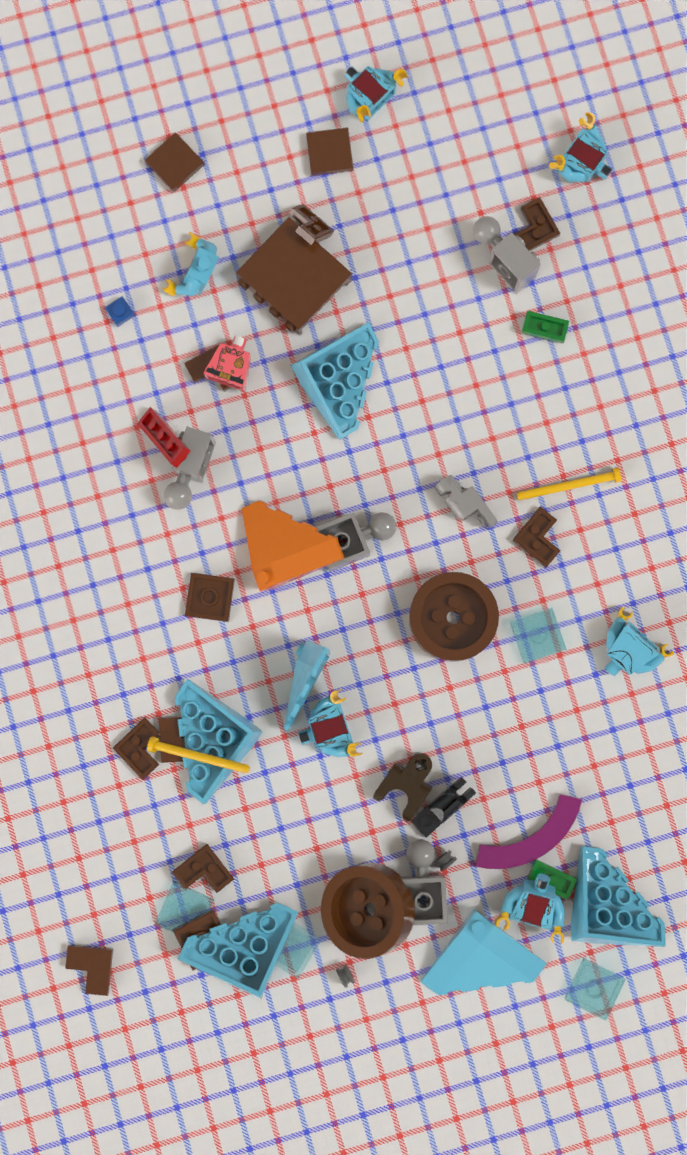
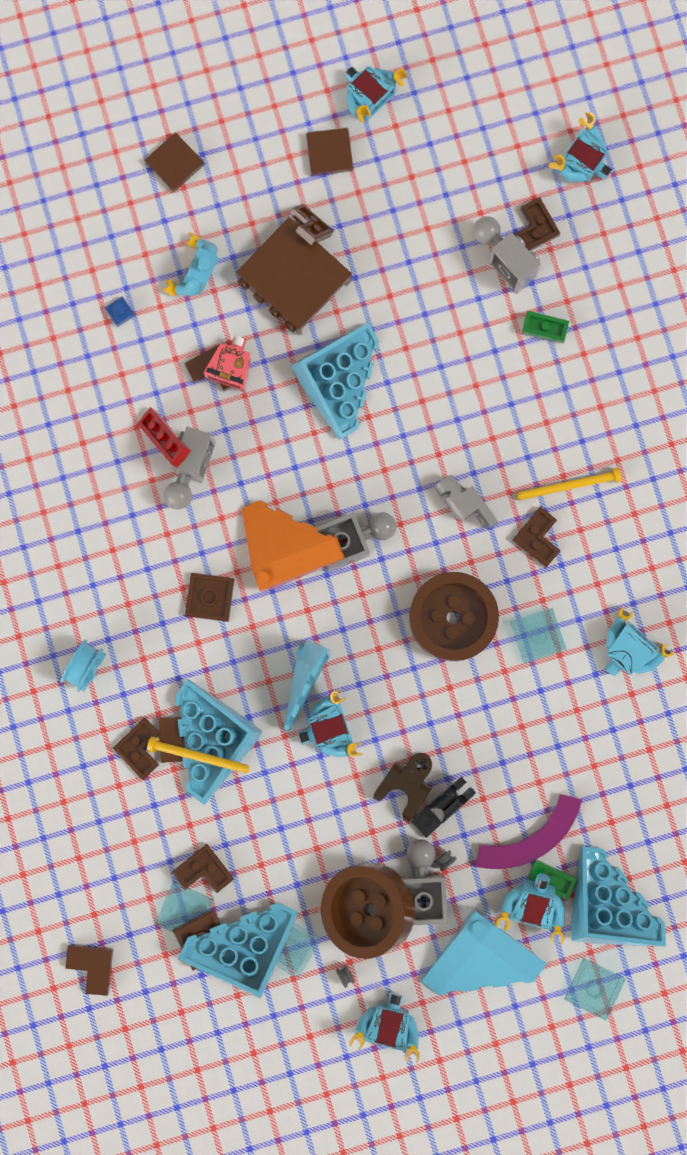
none -> medium azure wheel [60,639,106,692]
none -> torso [349,992,420,1063]

